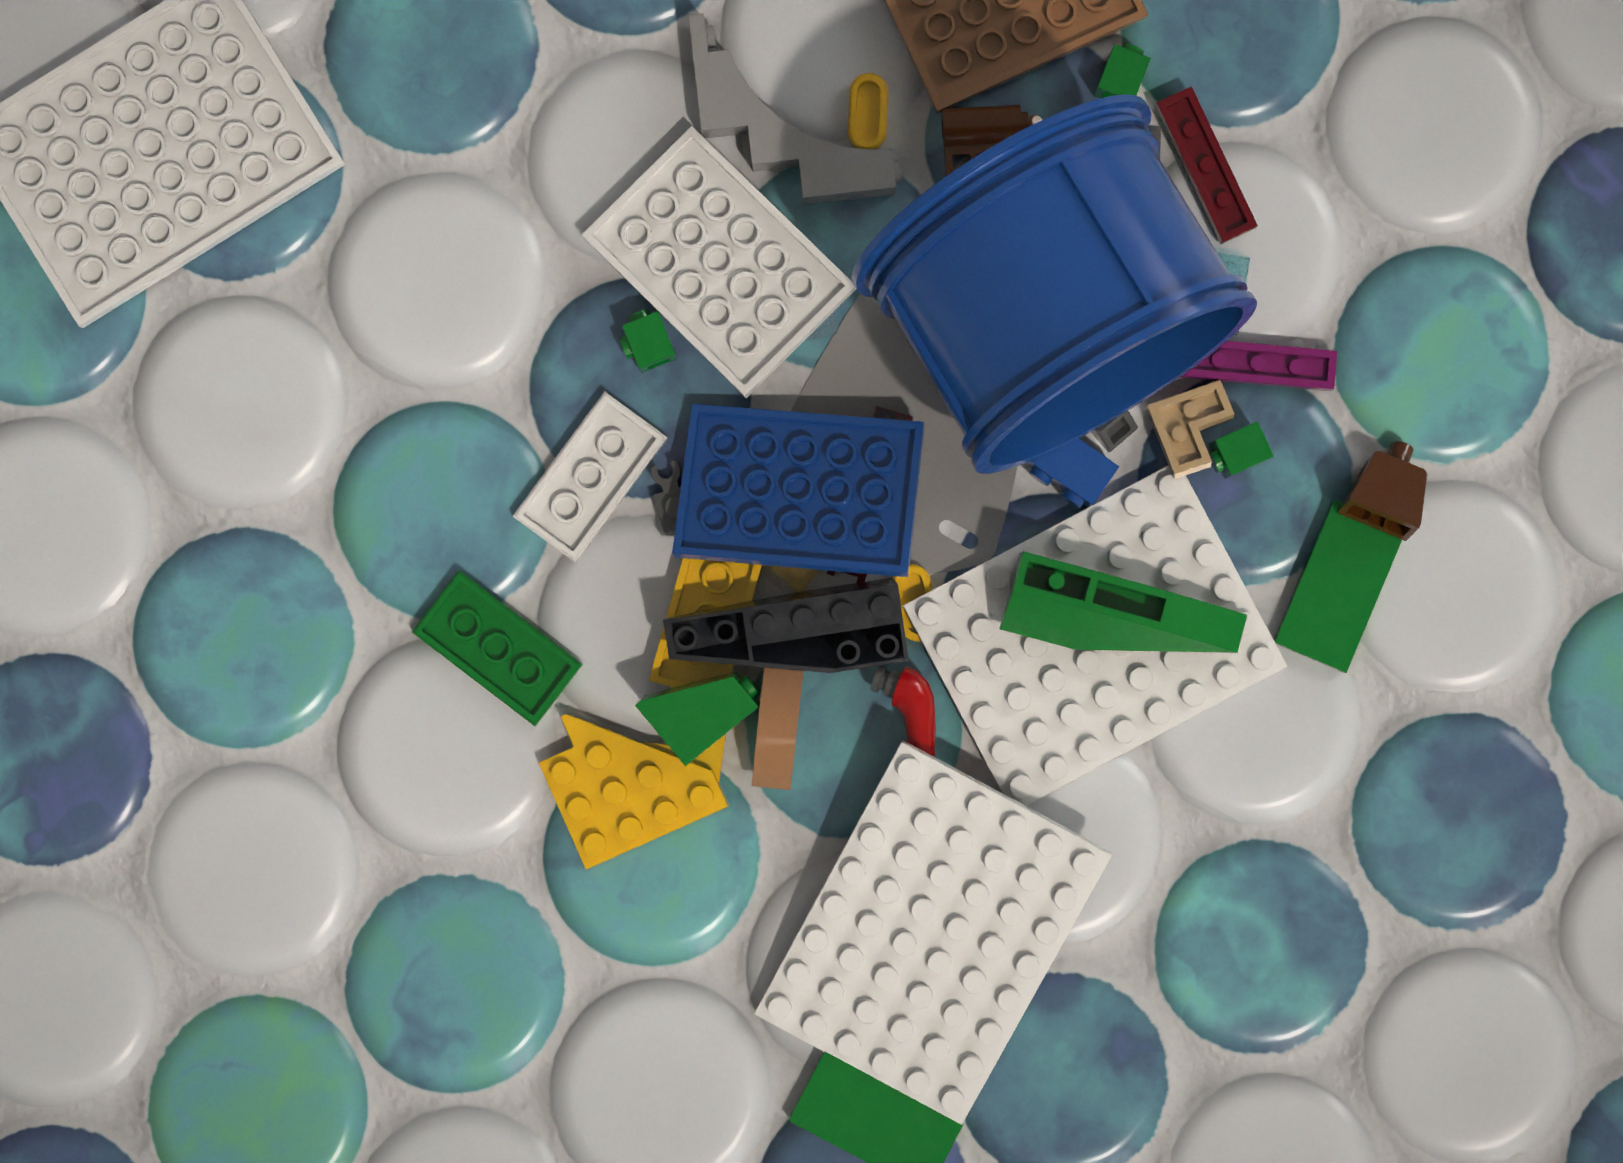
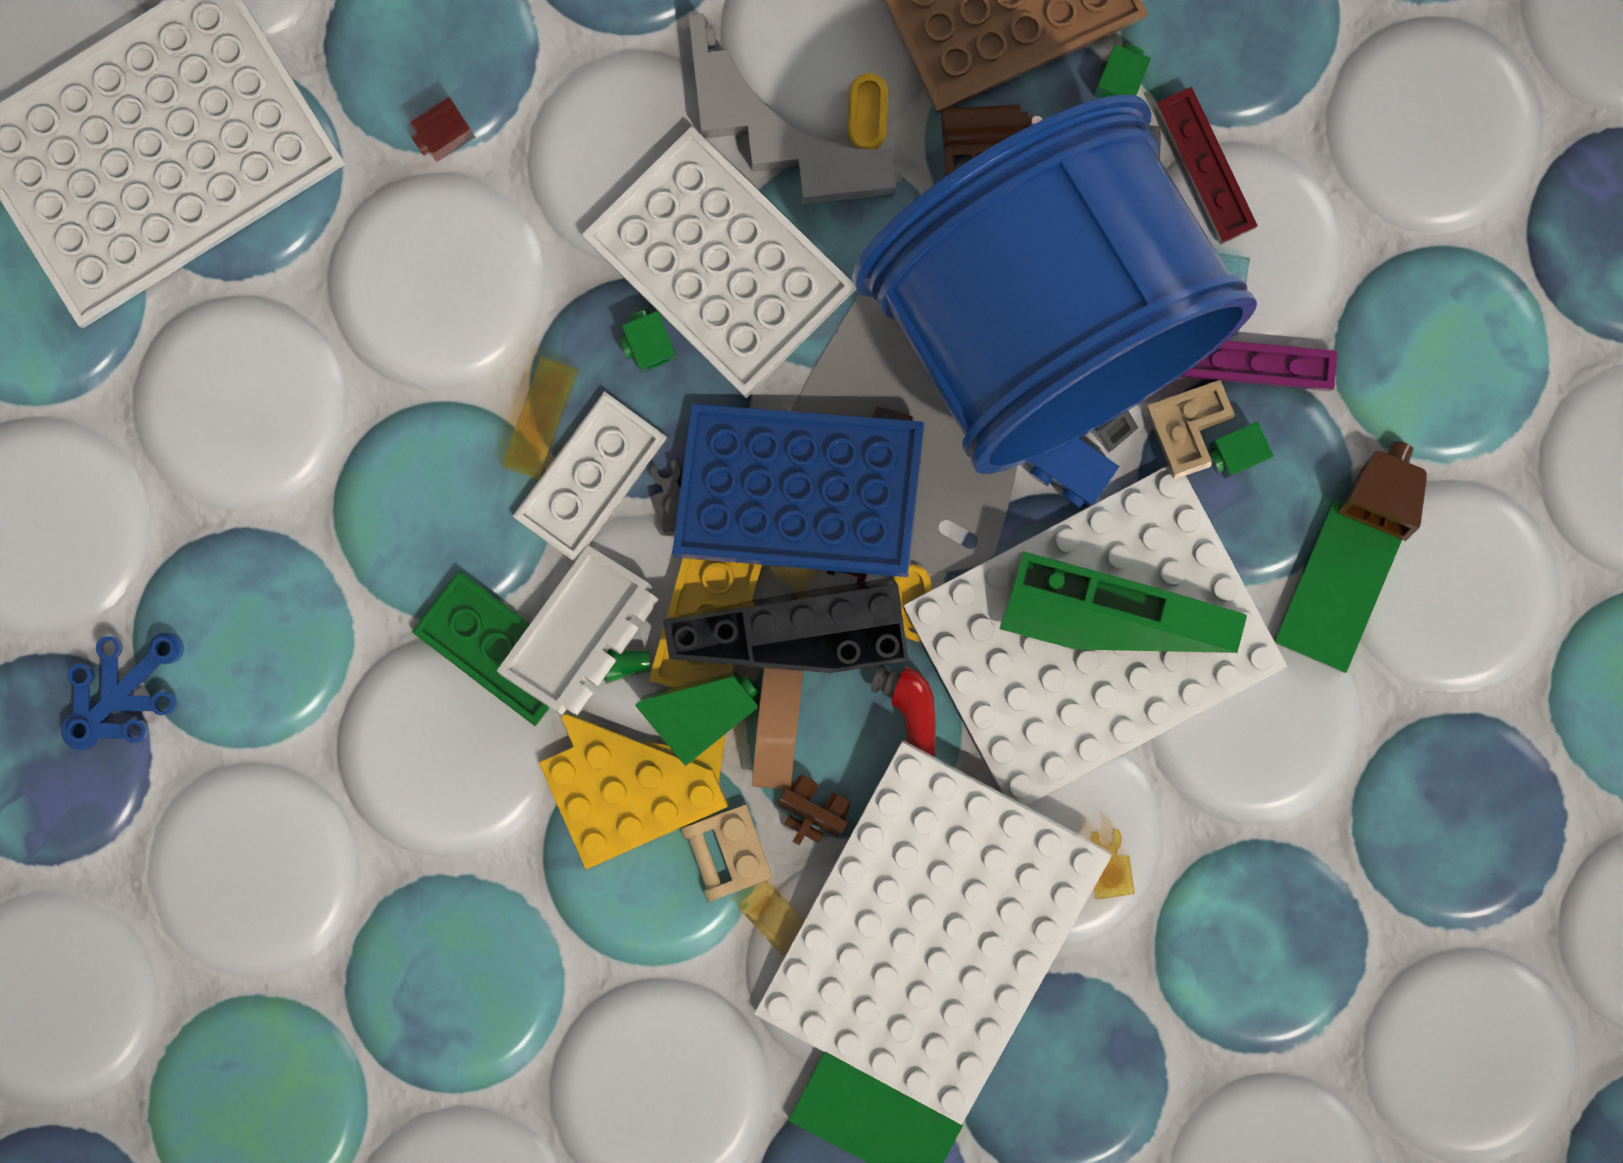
none -> blue plant [61,633,184,750]
none -> clear red brick [410,97,475,162]
none -> white hinge [497,545,659,715]
none -> clear yellow plate [502,356,579,480]
none -> green cone [602,648,650,684]
none -> tan plate [680,804,773,902]
none -> clear yellow tile [737,880,804,958]
none -> reddish brown hips [776,775,850,845]
none -> clear yellow plate [1090,828,1135,900]

